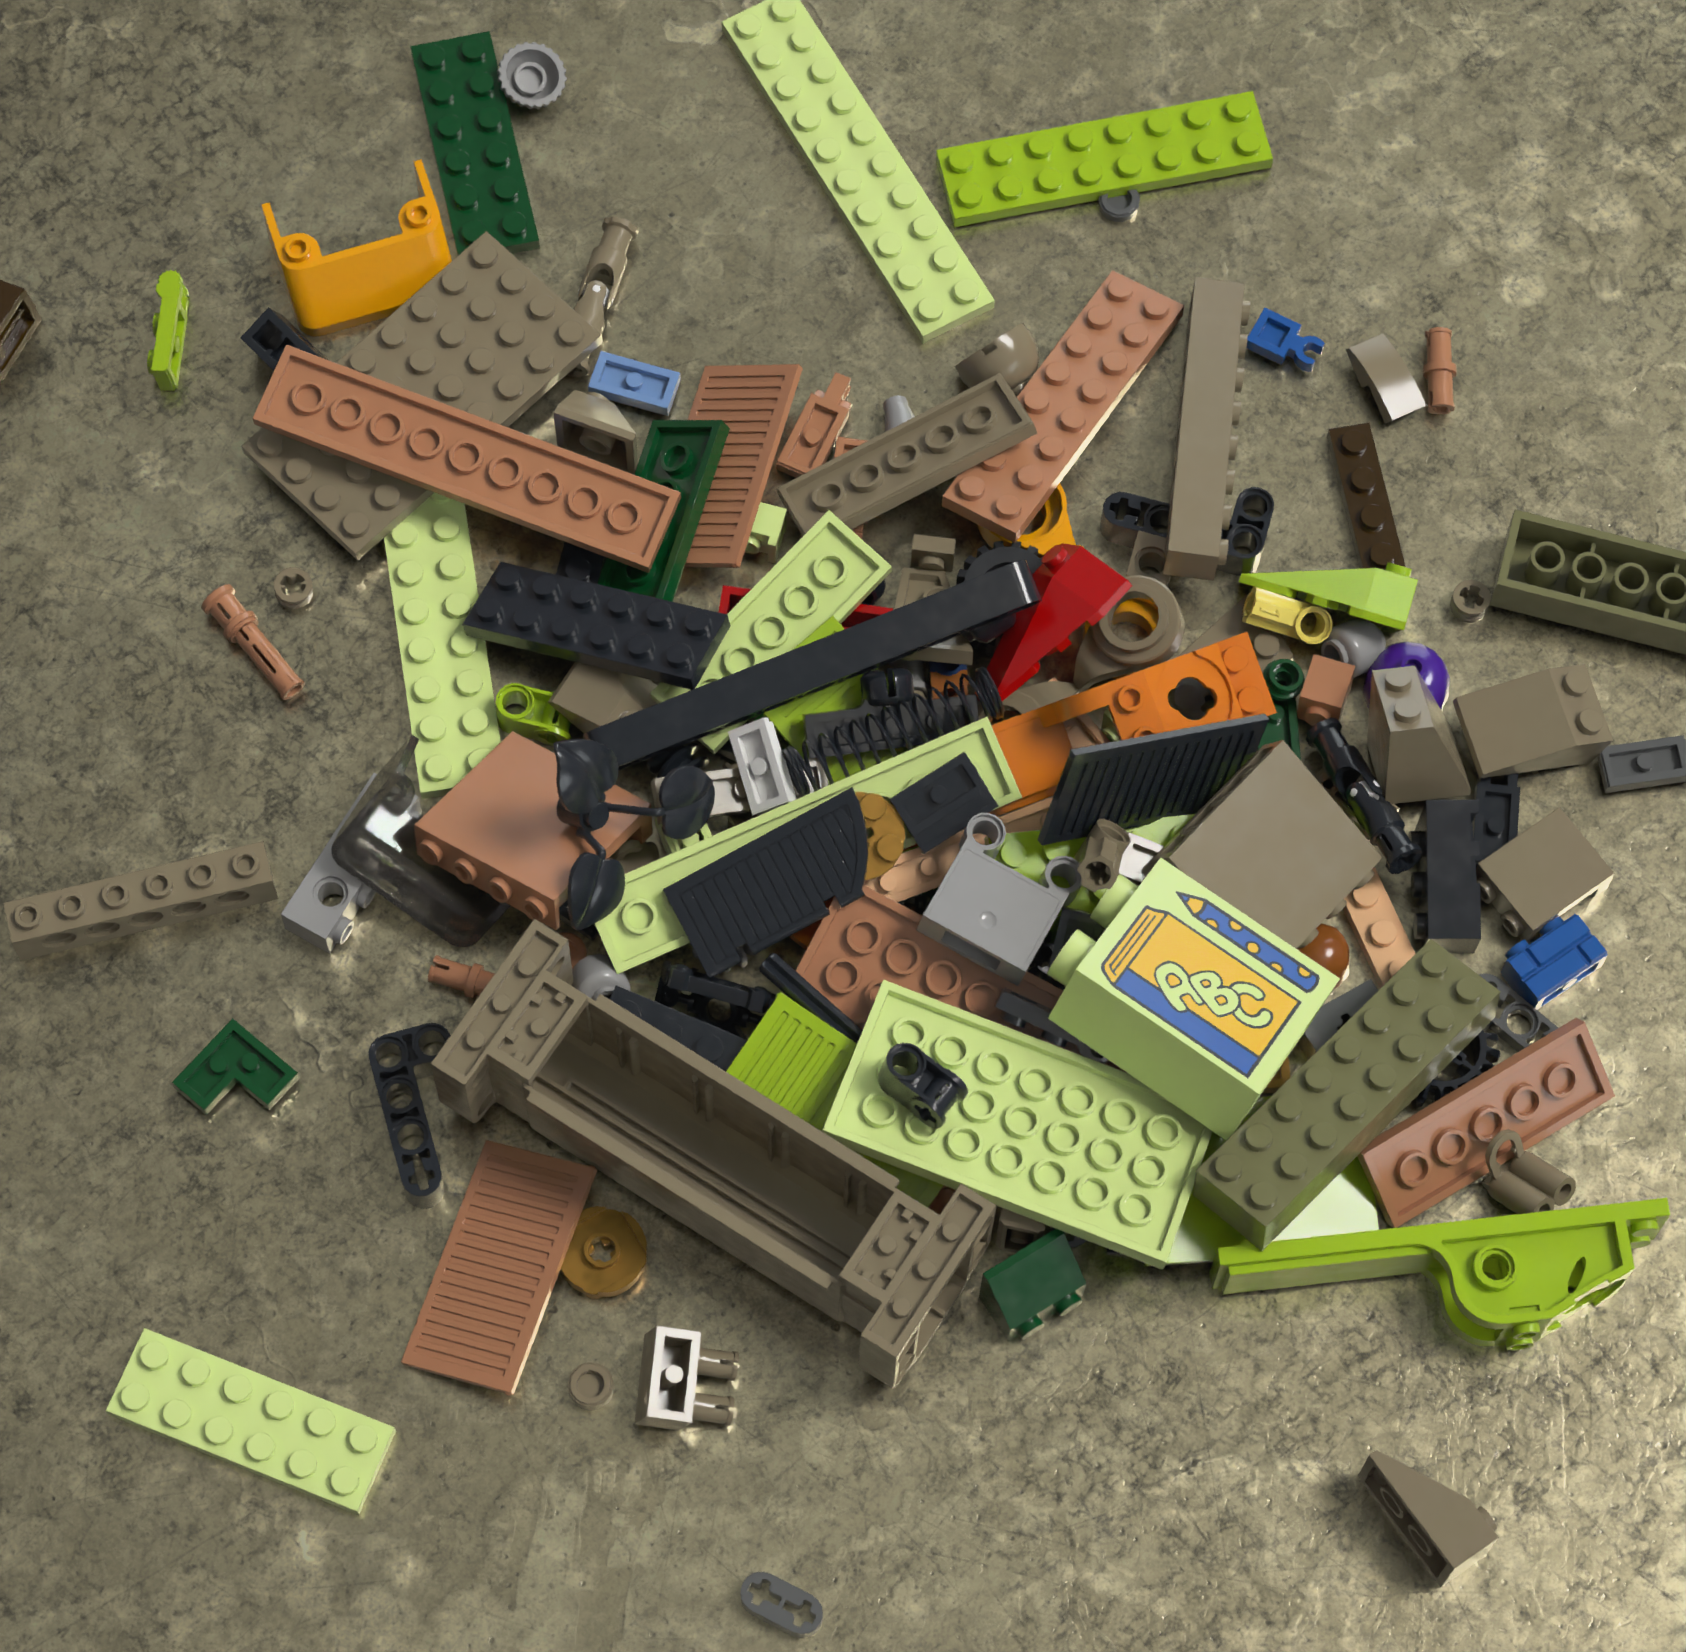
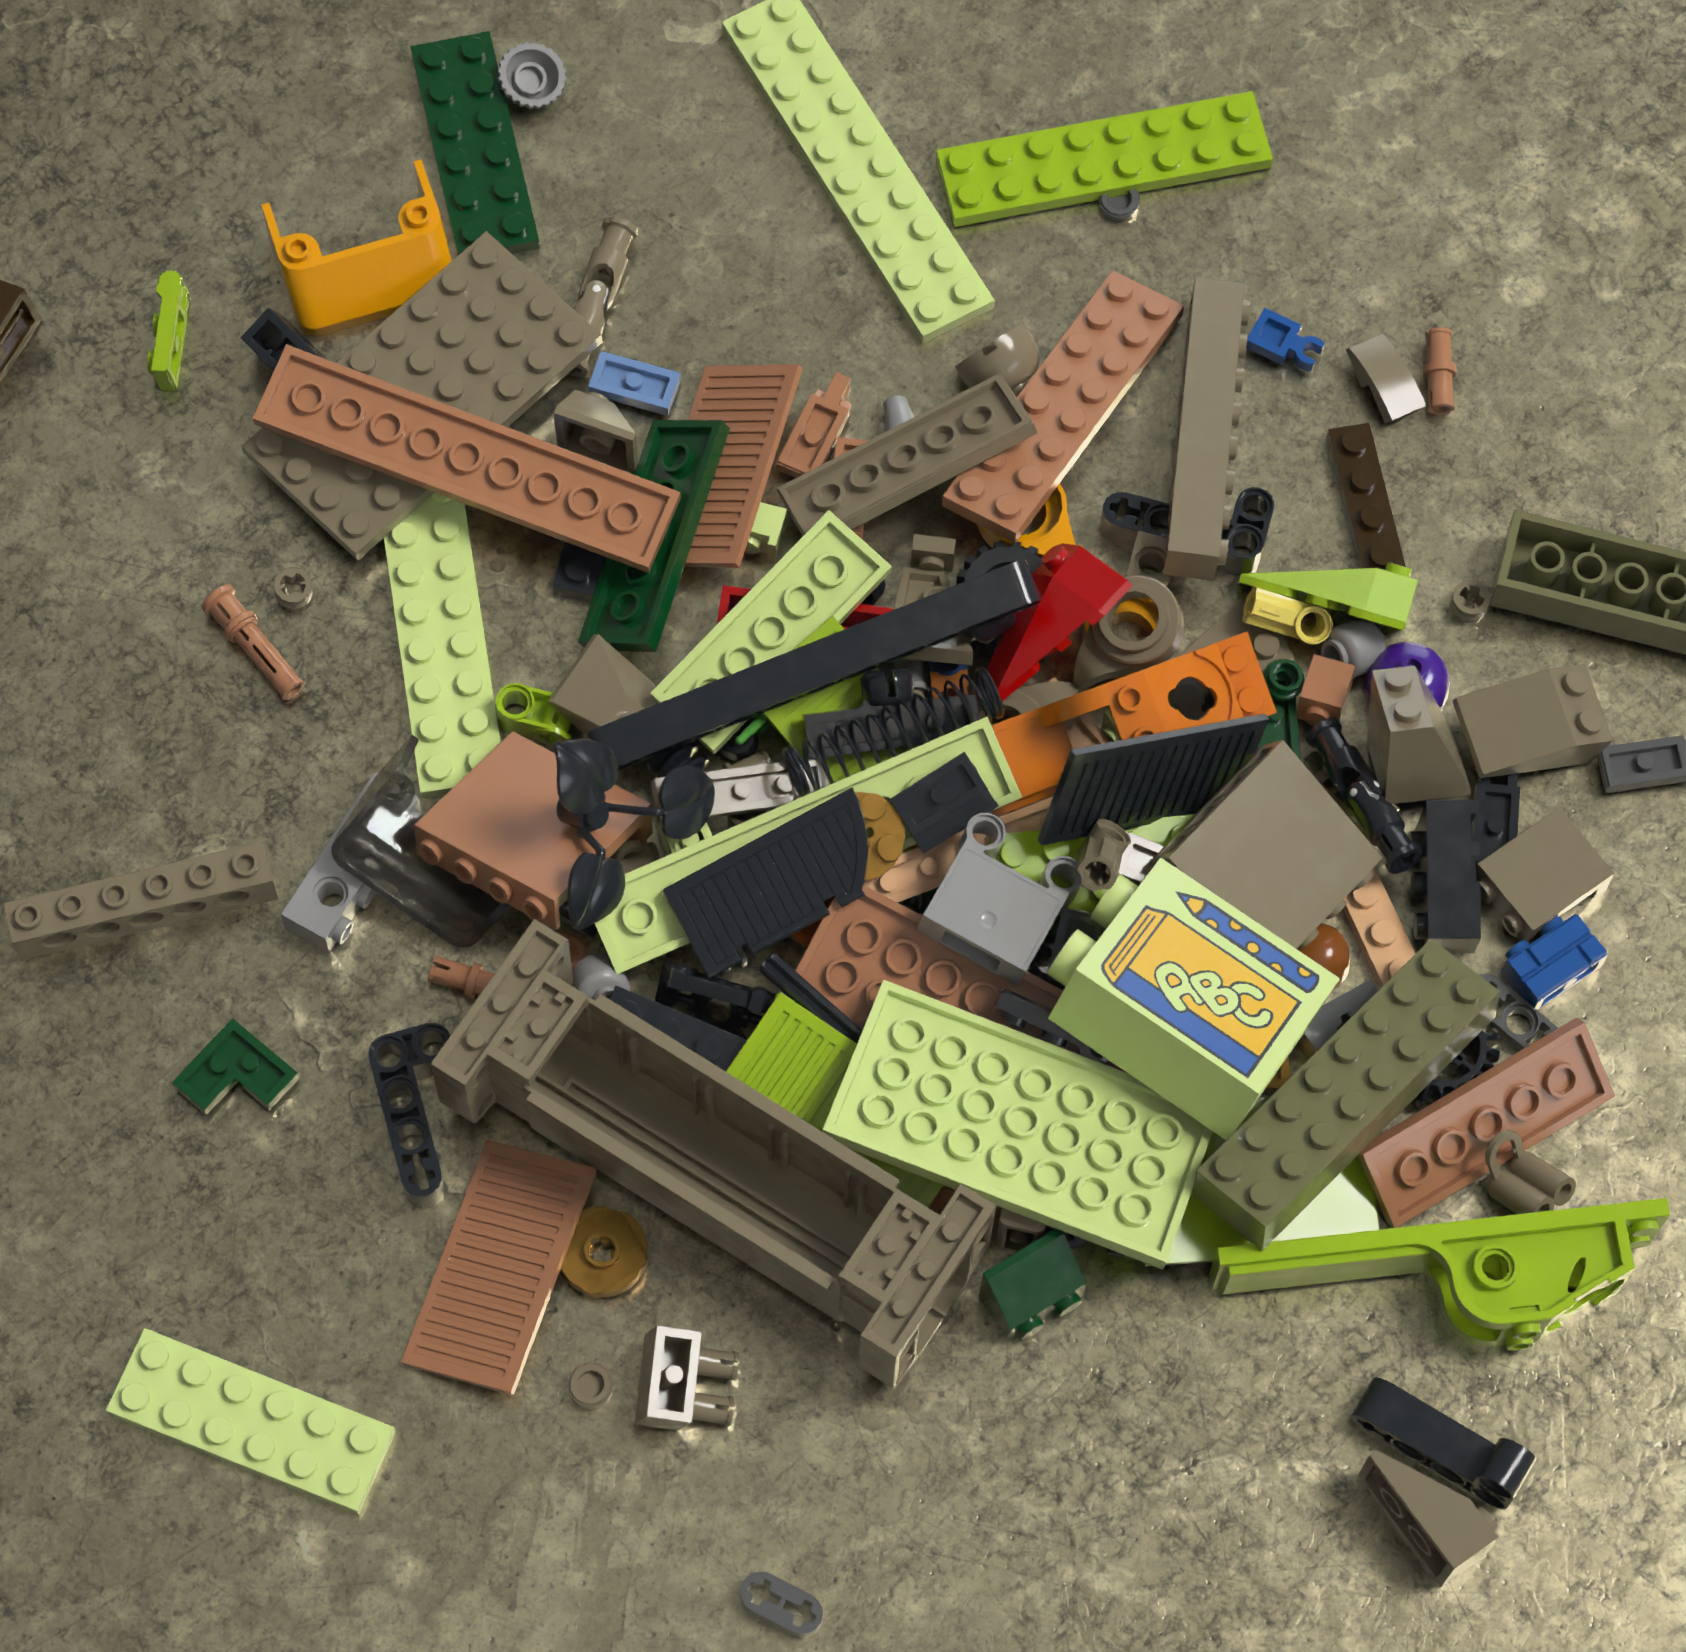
black plate [462,562,731,690] -> none
white plate [728,717,797,815] -> none
black piece [878,1043,968,1129] -> none
none -> black beam [1350,1377,1536,1510]

